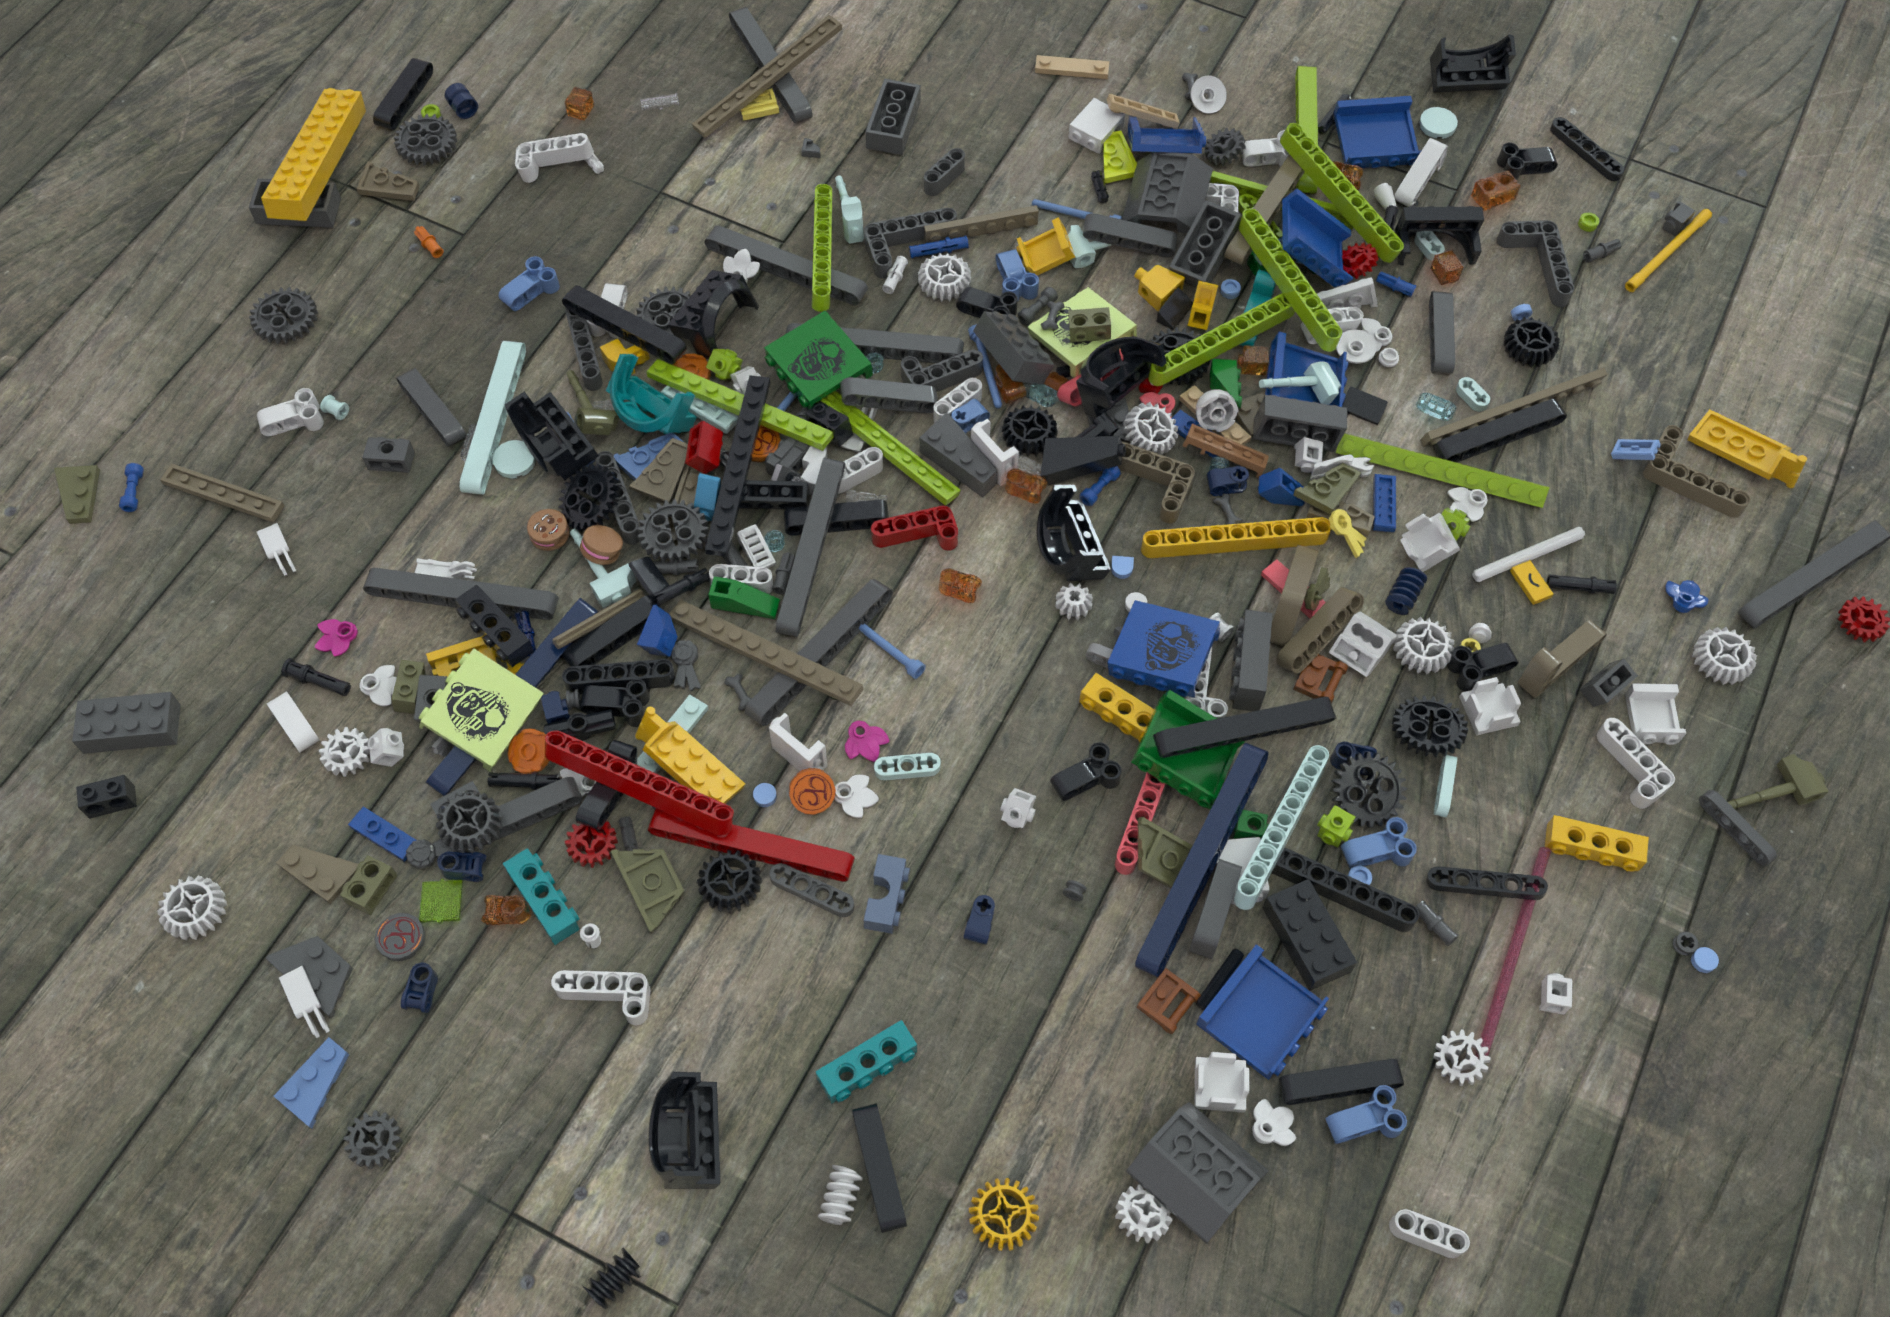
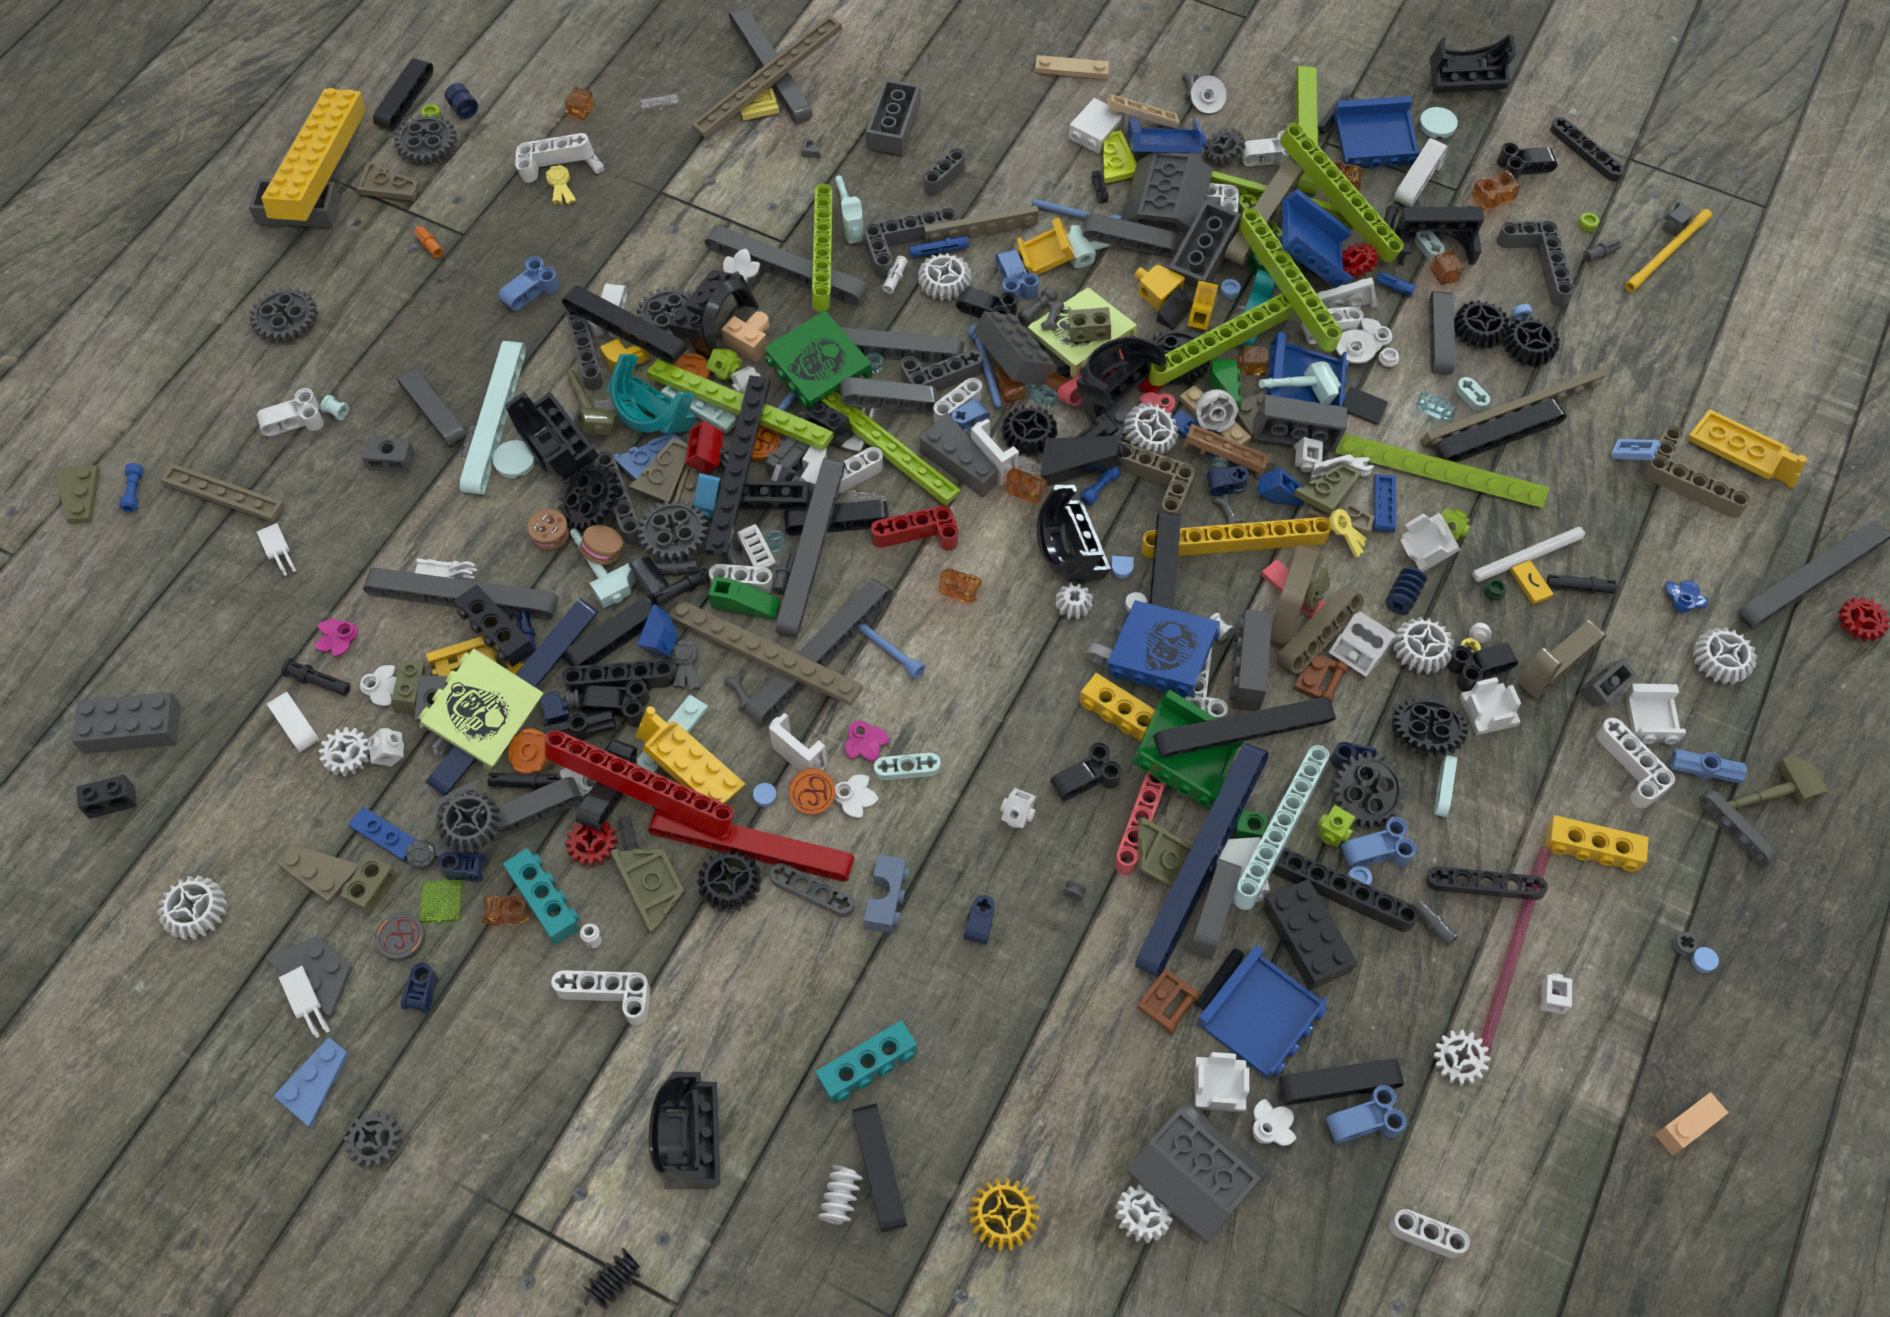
dark tan axle [552,589,645,649] -> none
white cone [1374,183,1397,211] -> none
white plate [1448,487,1488,522] -> none
none -> light yellow piece [546,165,576,205]
none -> light nougat brick [722,312,769,363]
none -> black beam [1149,512,1181,609]
none -> black gear [1454,300,1509,350]
none -> dark green plate [1484,579,1507,600]
none -> light nougat slope [1654,1092,1729,1156]
none -> medium blue piece [1669,749,1747,784]

